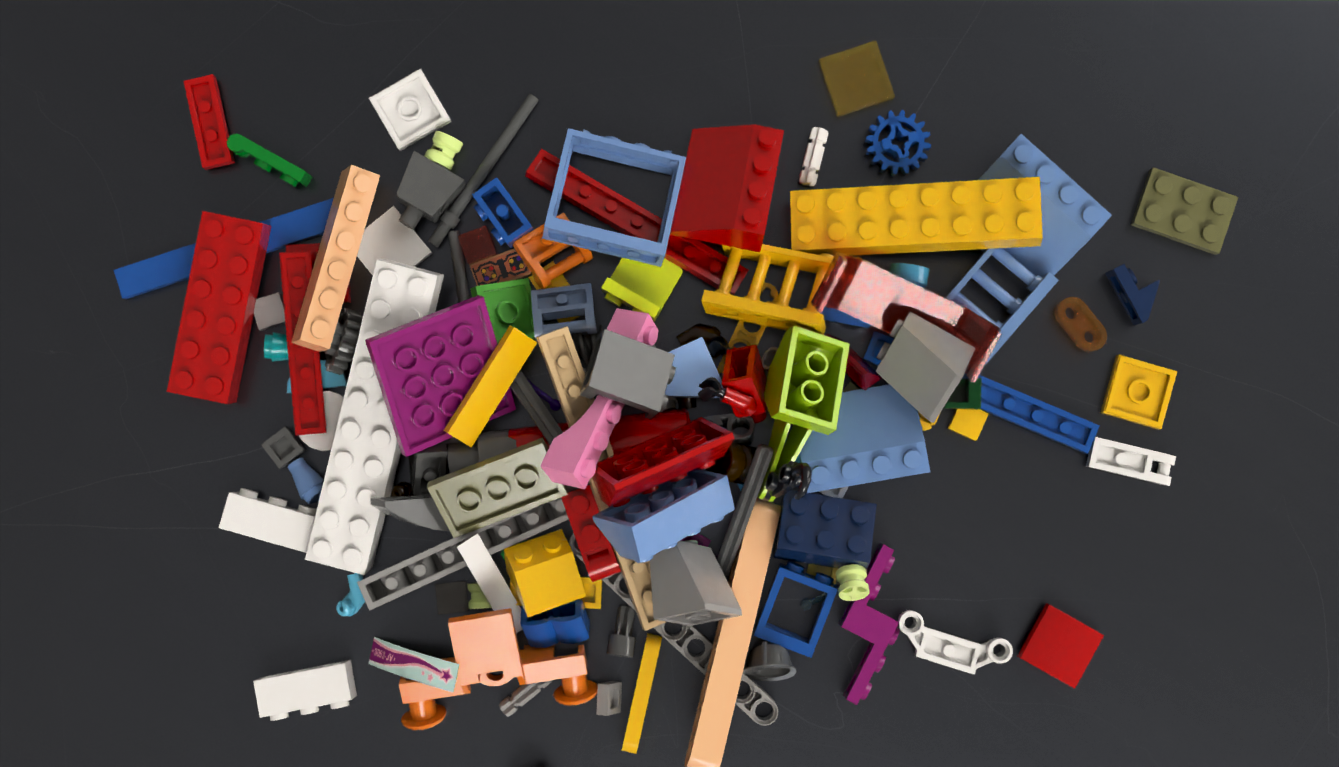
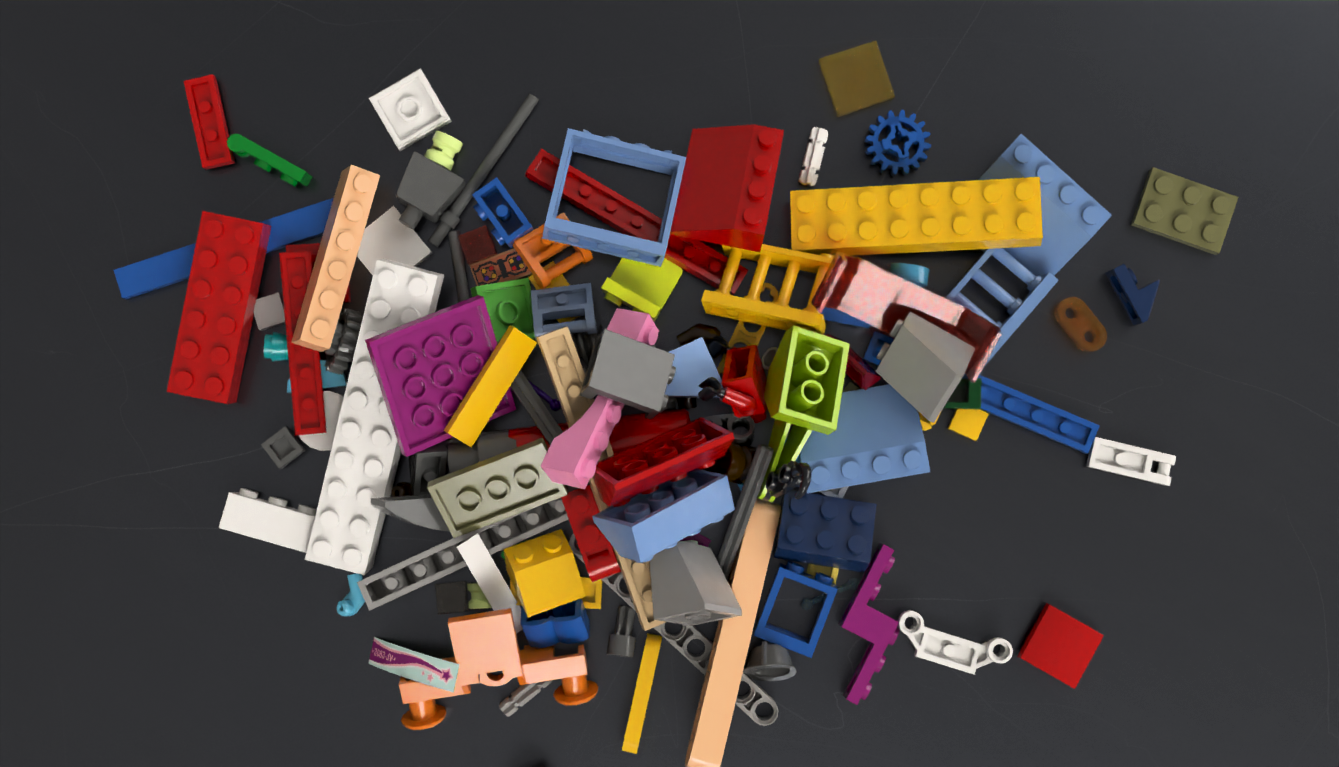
white brick [253,660,357,721] -> none
medium blue cone [287,457,324,504] -> none
light grey tile [596,681,622,716] -> none
yellowish green wheel [835,564,870,601] -> none
yellow tile [1100,354,1177,430] -> none

